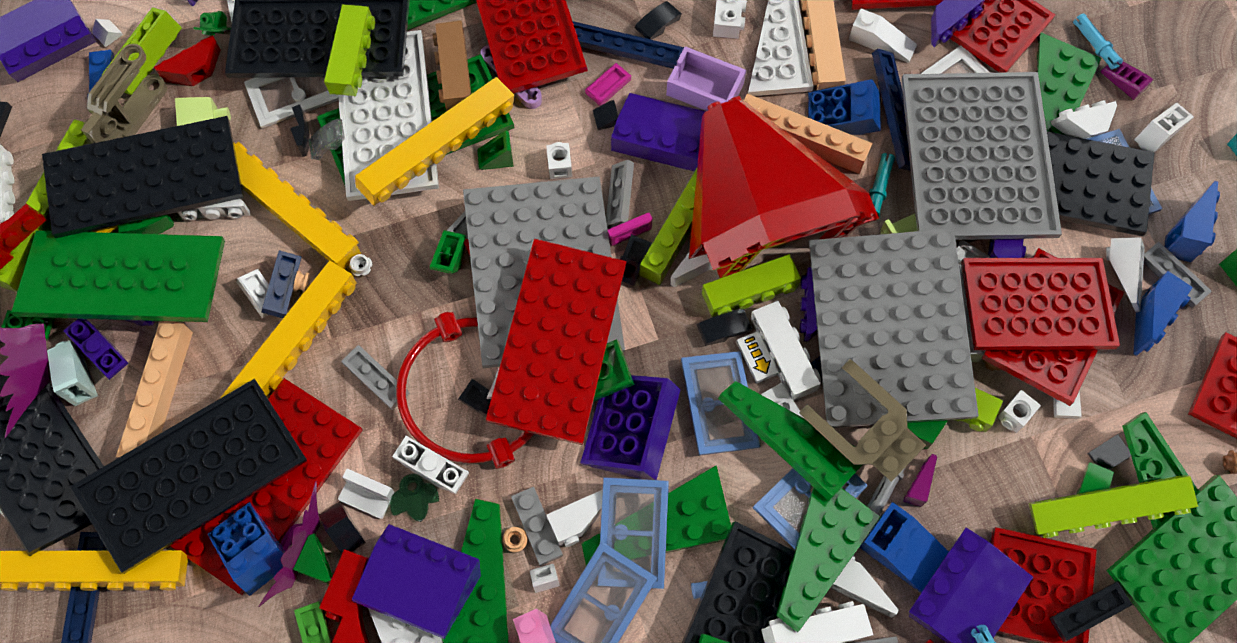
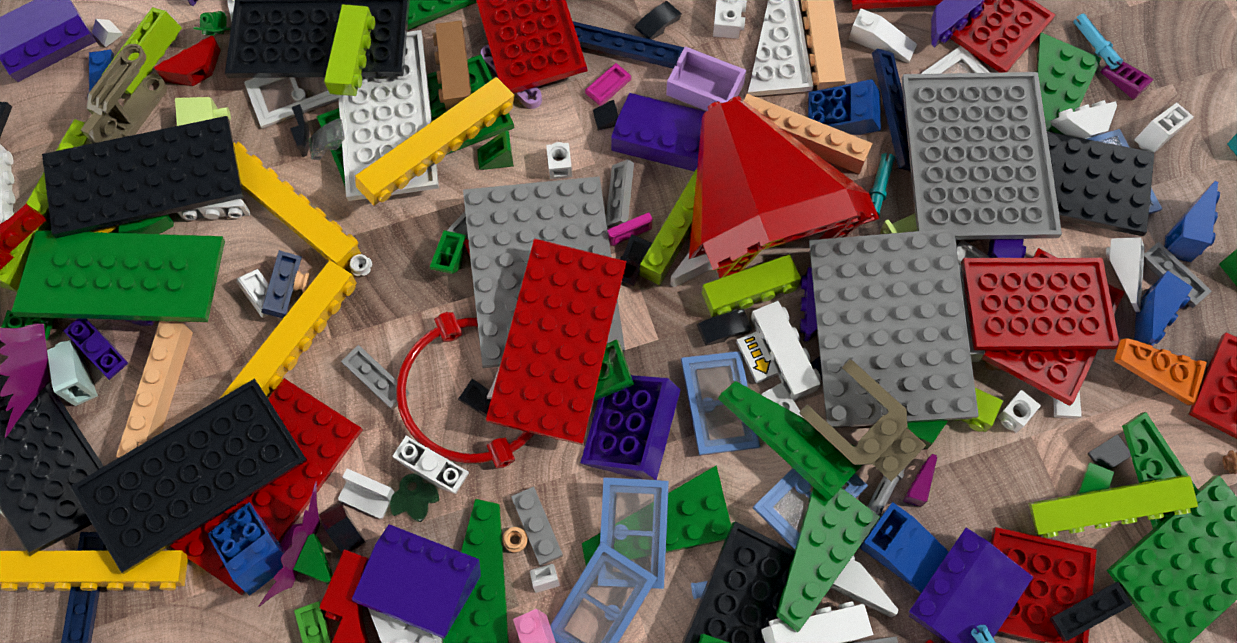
white slope [547,490,618,547] -> none
none -> orange wing [1114,338,1207,406]

